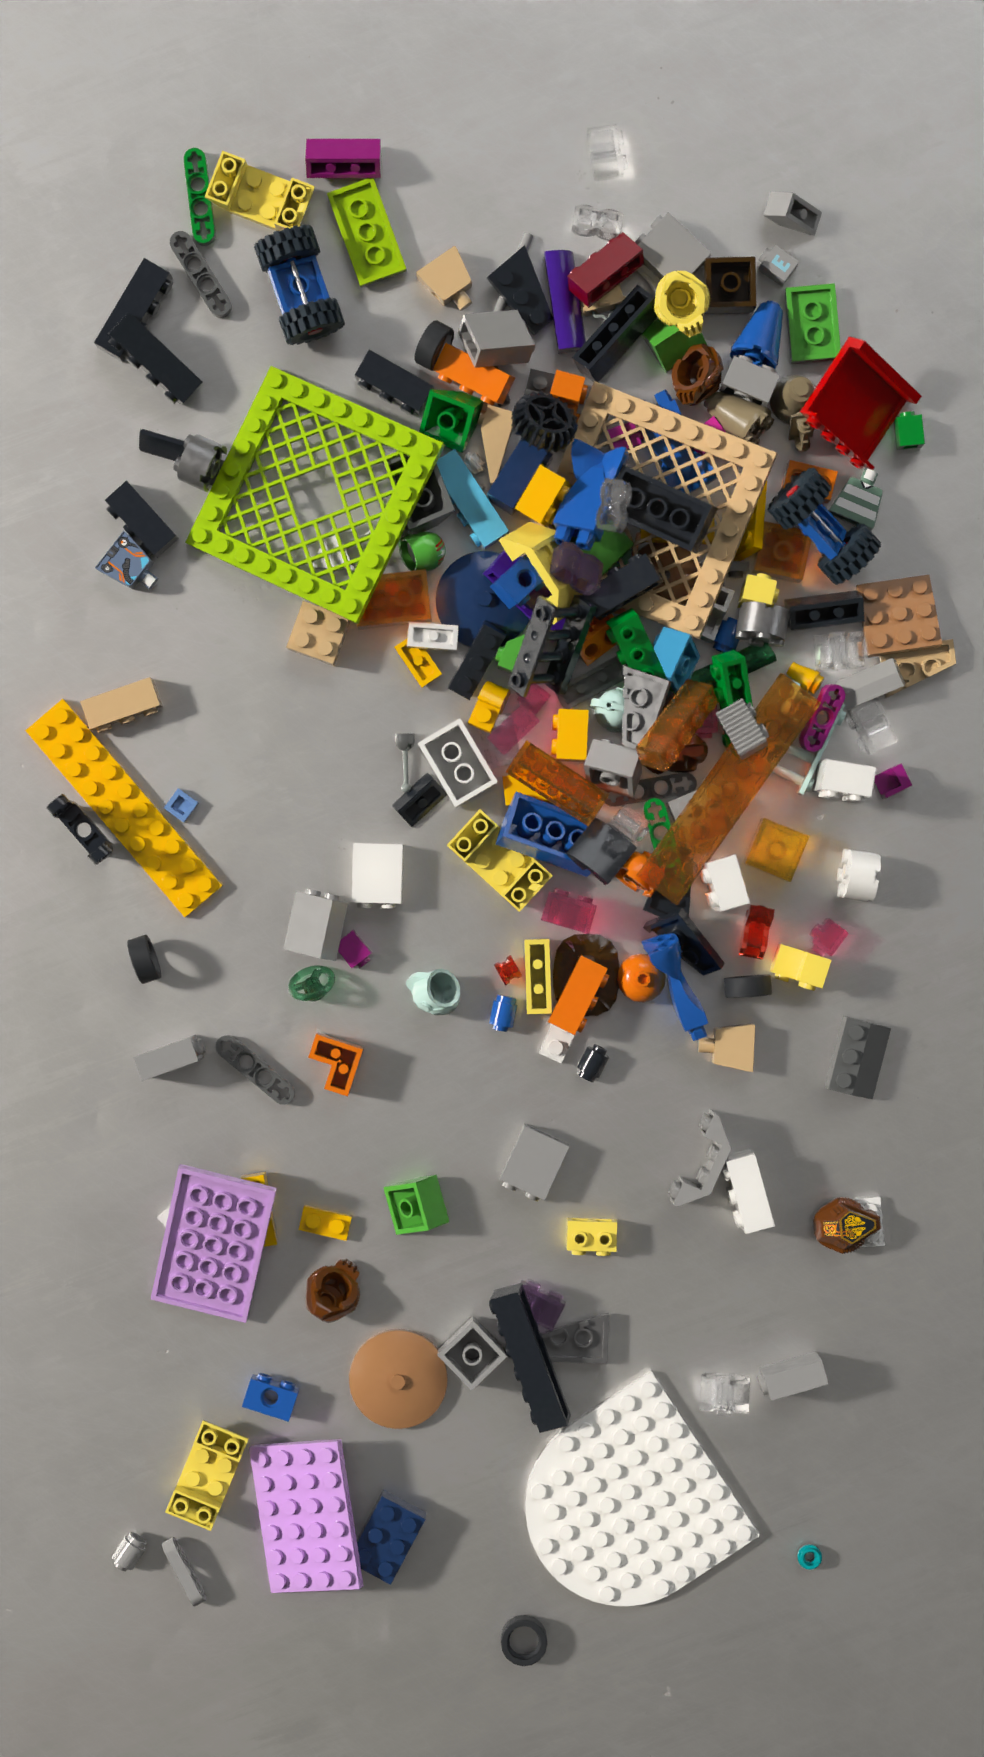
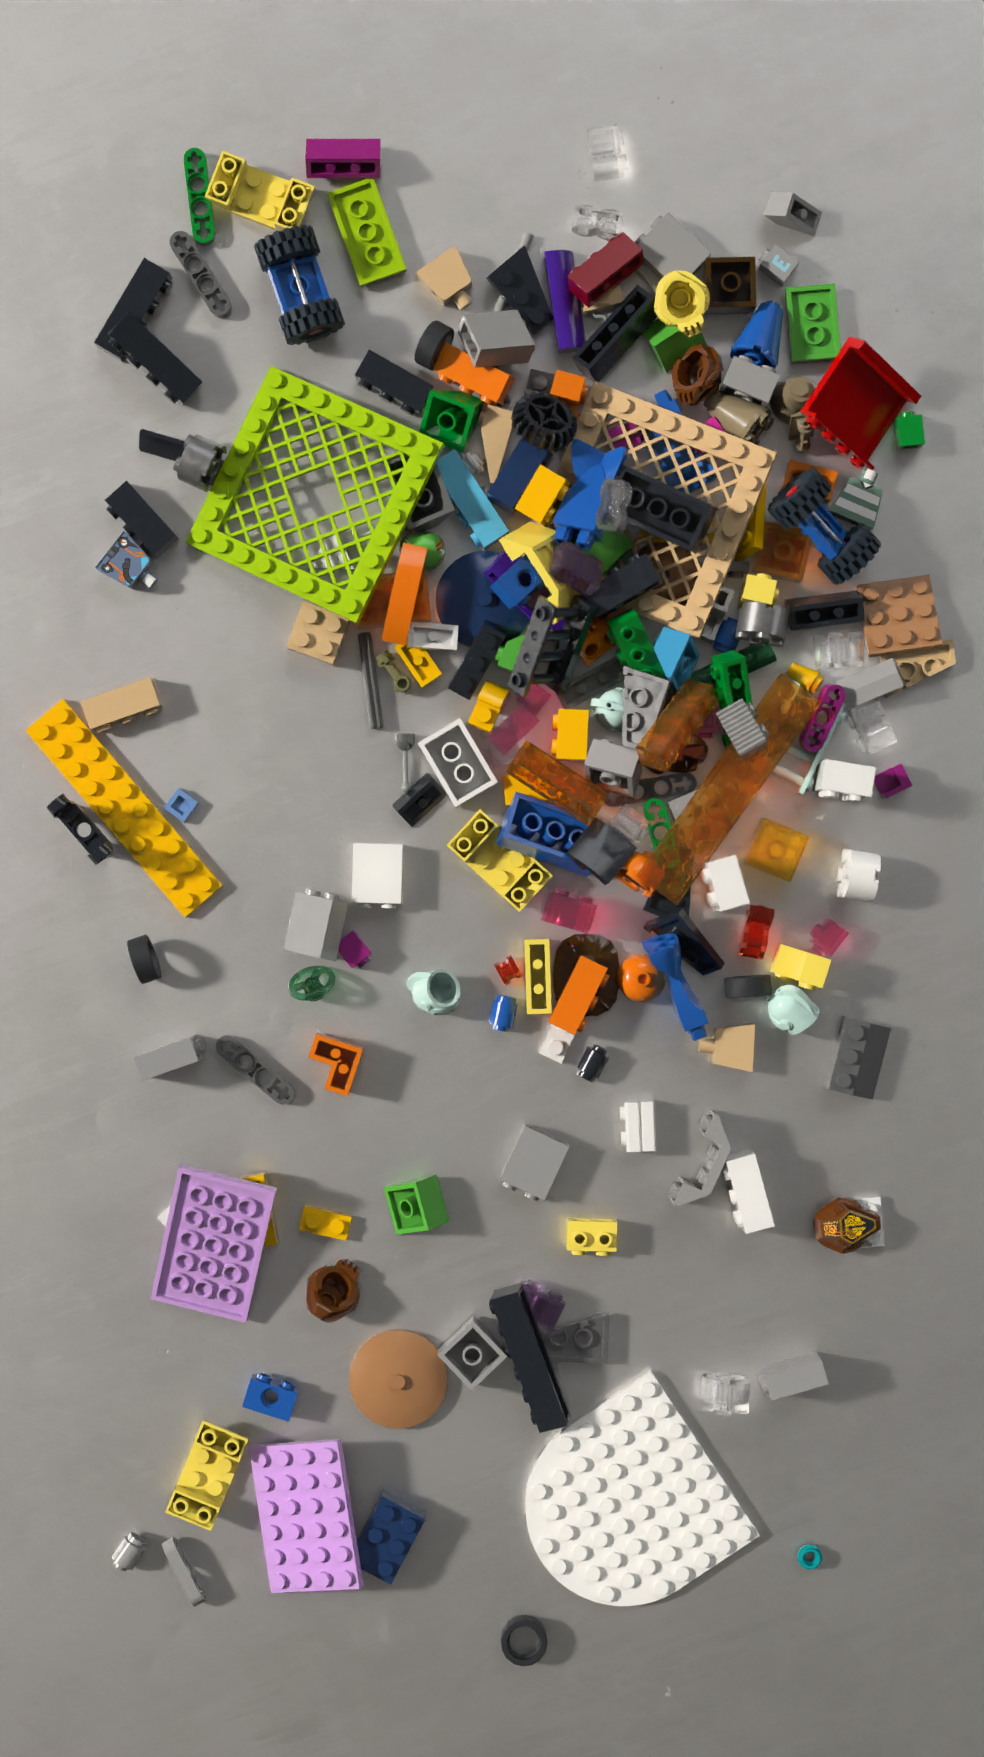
none -> dark grey axle [358,632,384,729]
none -> olive bar [376,650,412,694]
none -> orange slope [382,543,428,646]
none -> white brick [620,1100,657,1152]
none -> light aqua helmet [767,985,820,1035]

